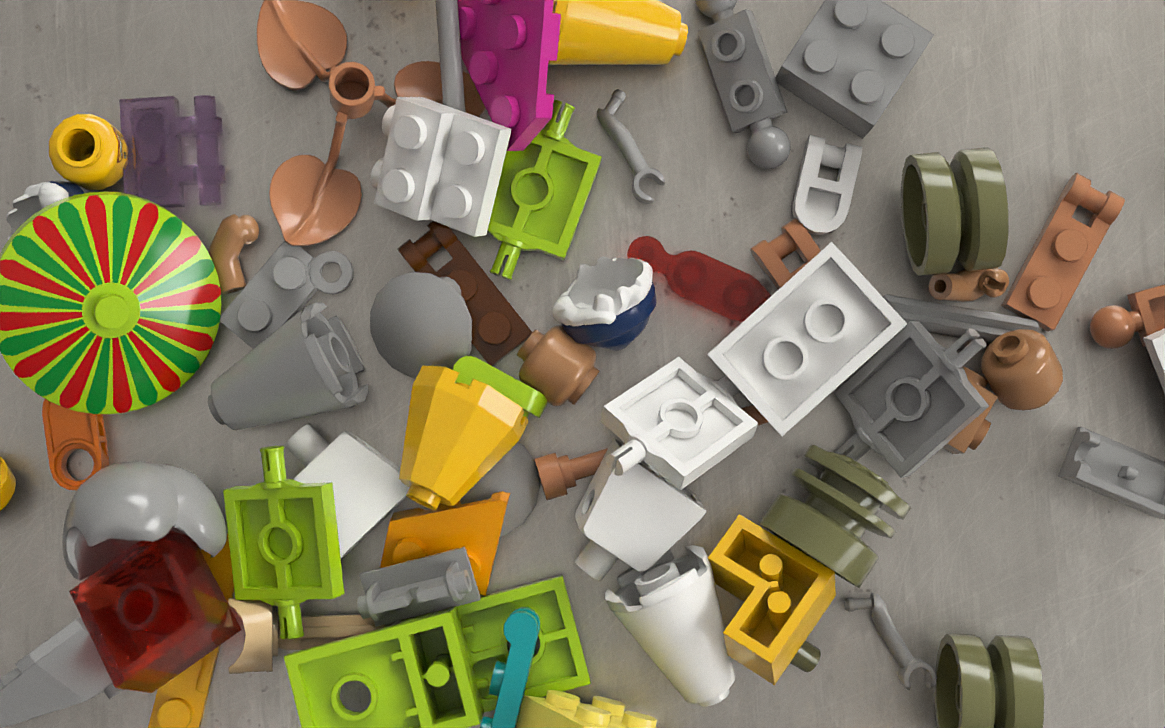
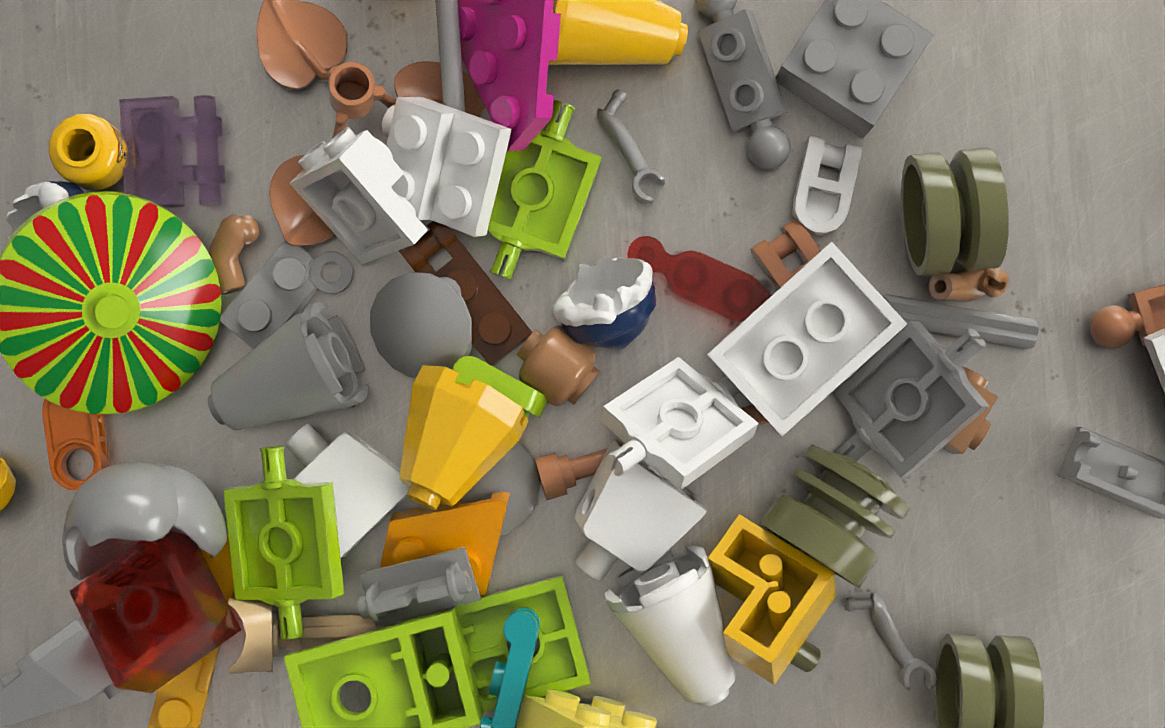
medium nougat head [981,329,1063,411] -> none
nougat plate [1001,173,1125,332] -> none
none -> white plate [289,127,428,264]

